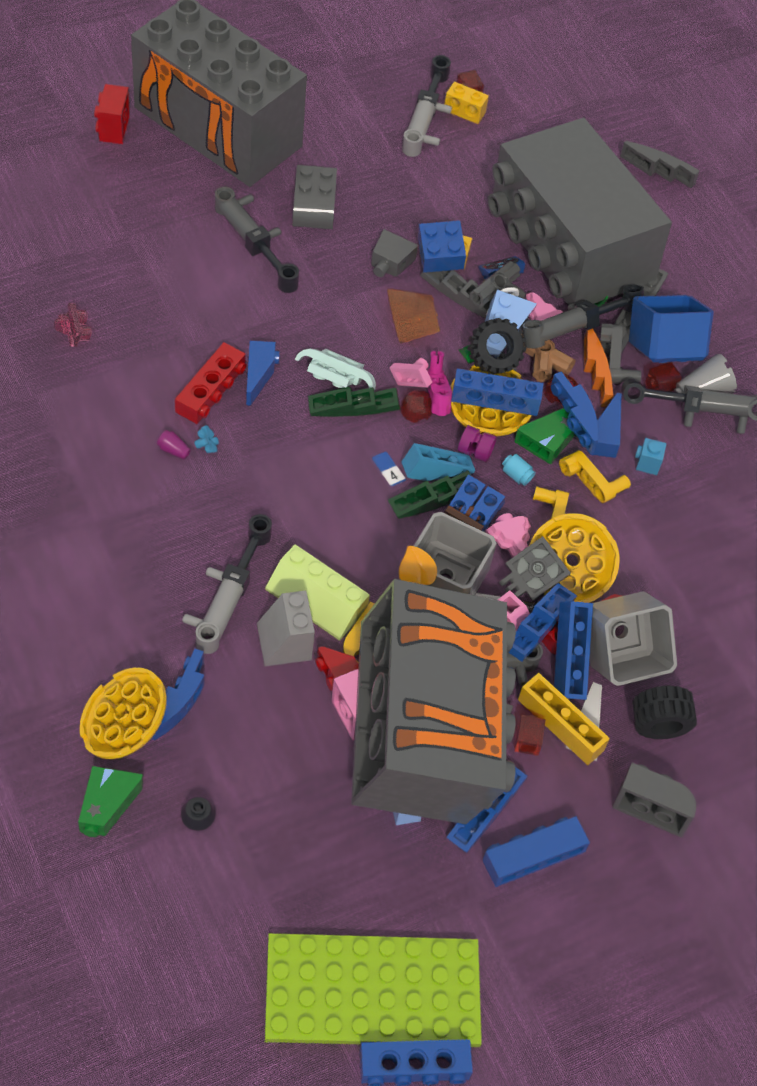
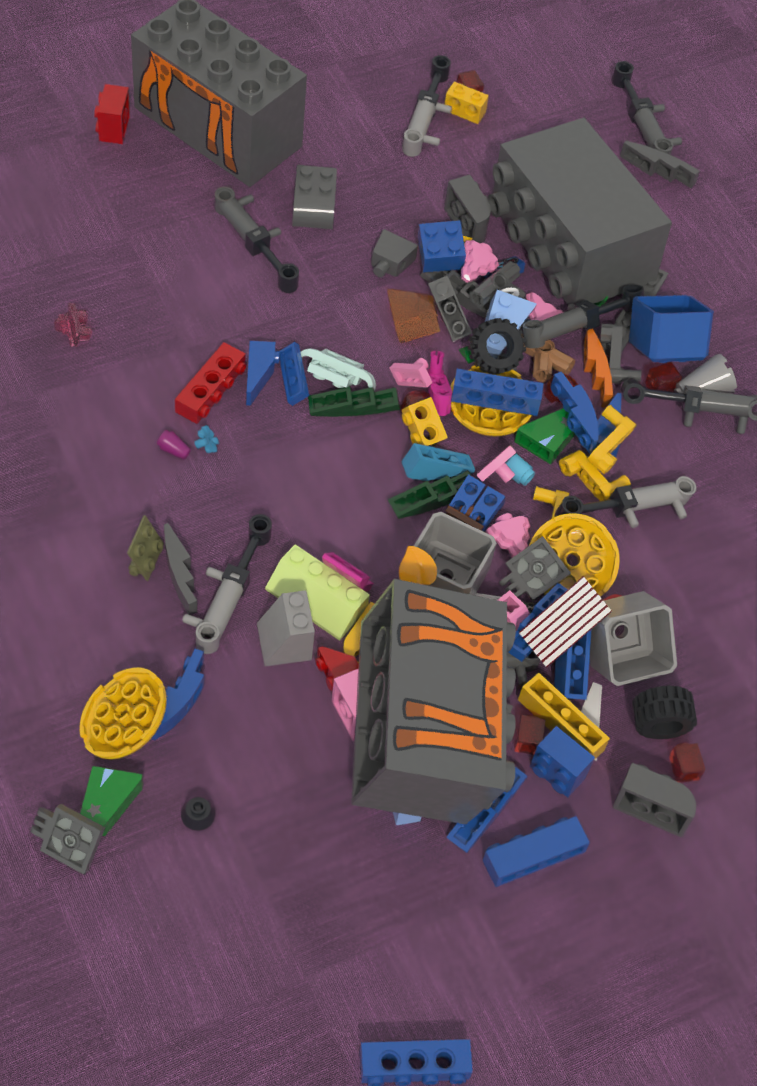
lime plate [265,933,482,1047] -> none
sticker [372,452,406,487] -> none
magenta wheel [458,425,497,463] -> none
dark azure brick [635,438,667,475] -> none
none -> dark grey piece [30,804,105,874]
none -> olive hinge [127,515,164,581]
none -> dark grey slope [164,523,197,615]
none -> blue tile [279,342,309,406]
none -> dark pink slope [322,552,374,591]
none -> yellow brick [401,397,448,446]
none -> dark grey slope [428,275,472,342]
none -> dark grey brick [444,175,491,244]
none -> bright pink rock [461,240,499,283]
none -> bright pink tile [477,444,516,483]
none -> white sticker [519,576,612,668]
none -> blue brick [530,726,595,798]
none -> piece [555,476,697,528]
none -> yellow beam [587,405,637,474]
none -> piece [612,61,682,155]
none -> clear red brick [669,742,706,783]

